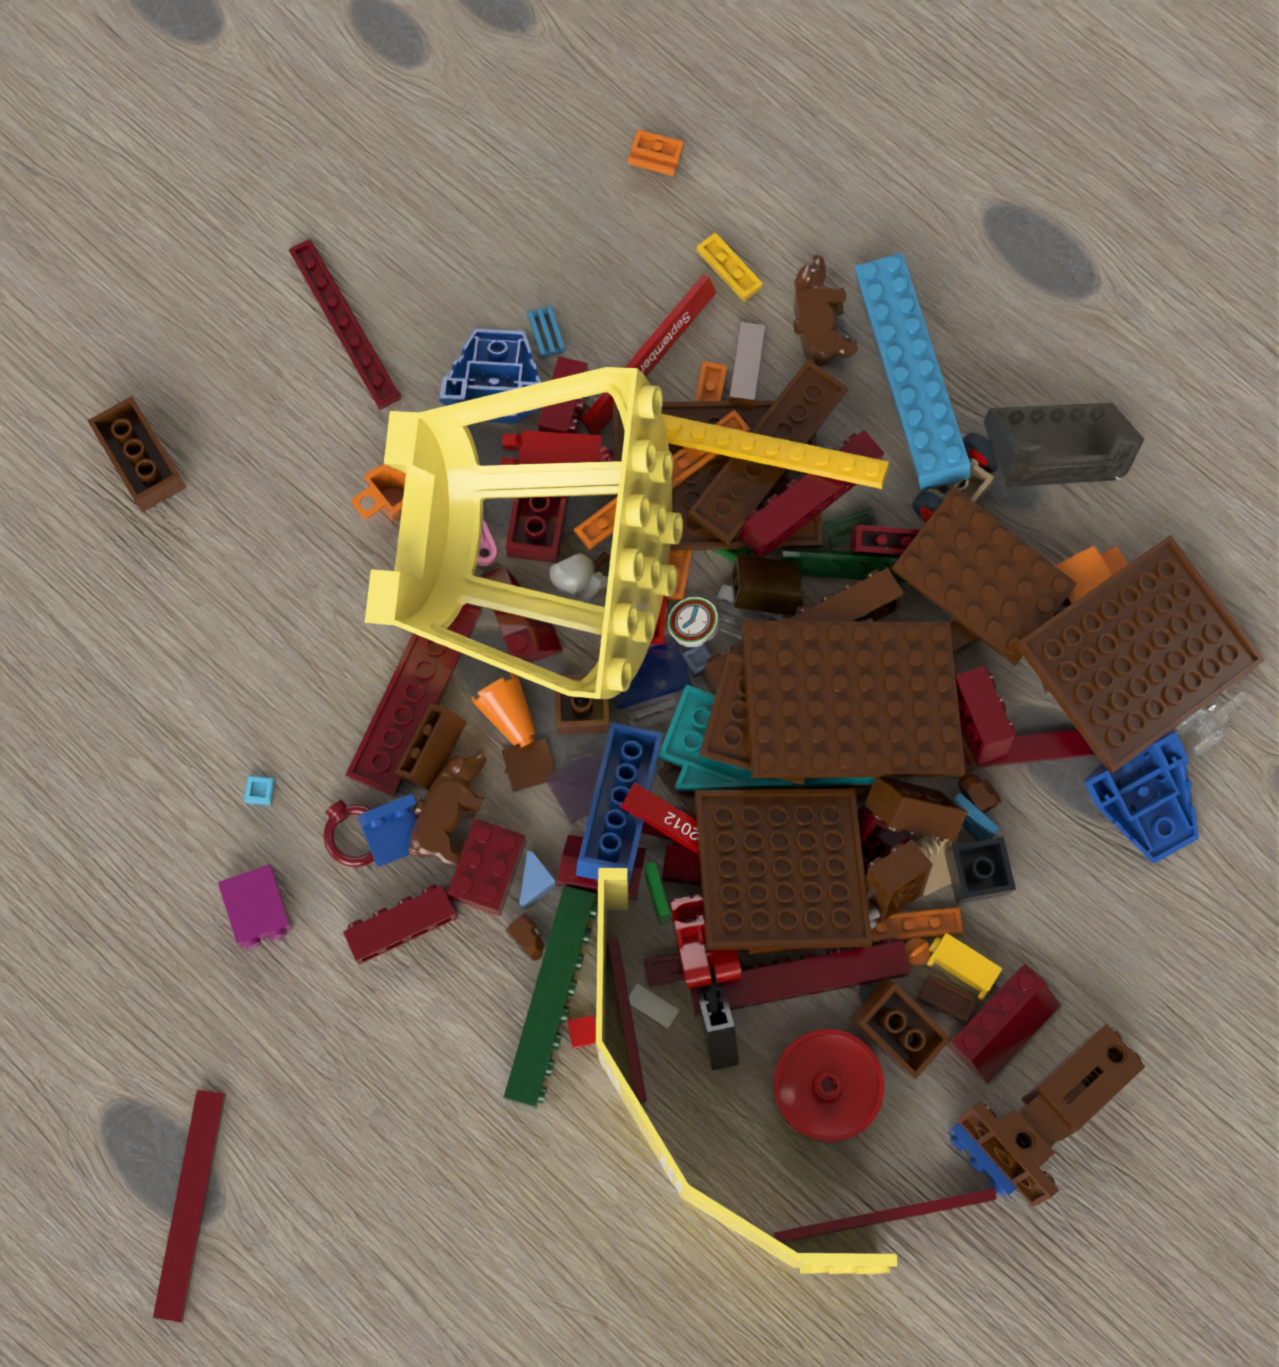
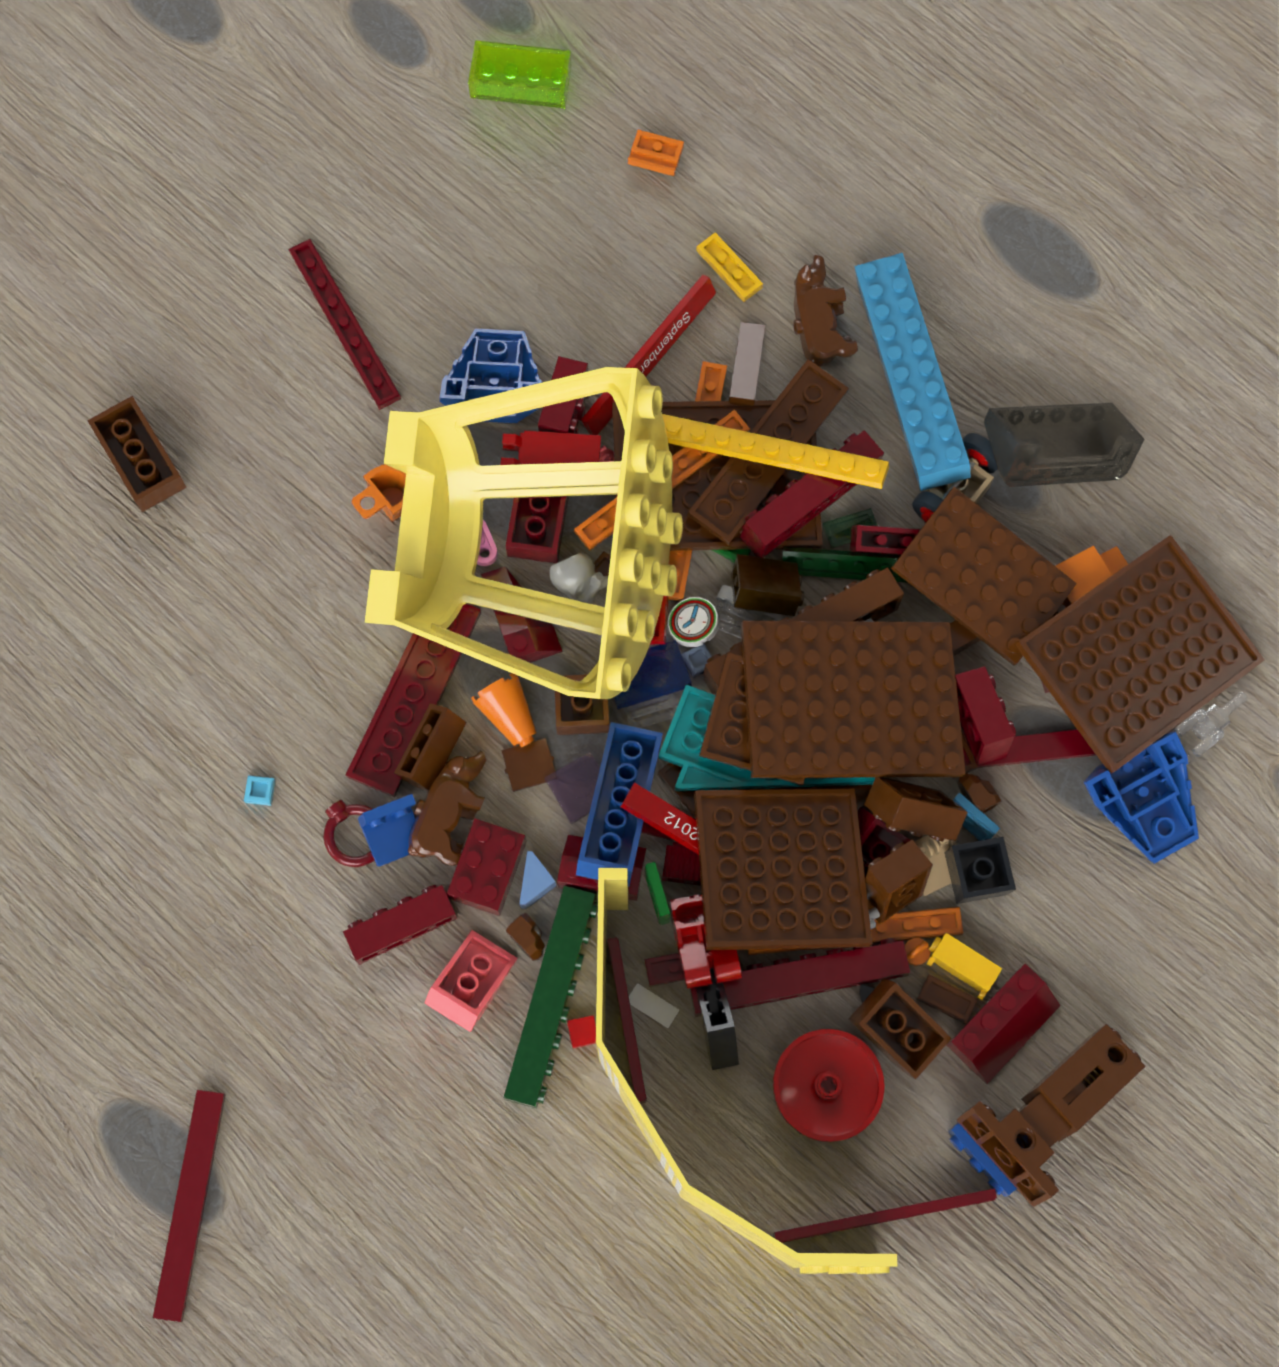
magenta brick [218,864,293,949] -> none
dark azure tile [527,305,565,359] -> none
none -> coral slope [425,930,518,1032]
none -> clear neon green piece [468,40,572,109]

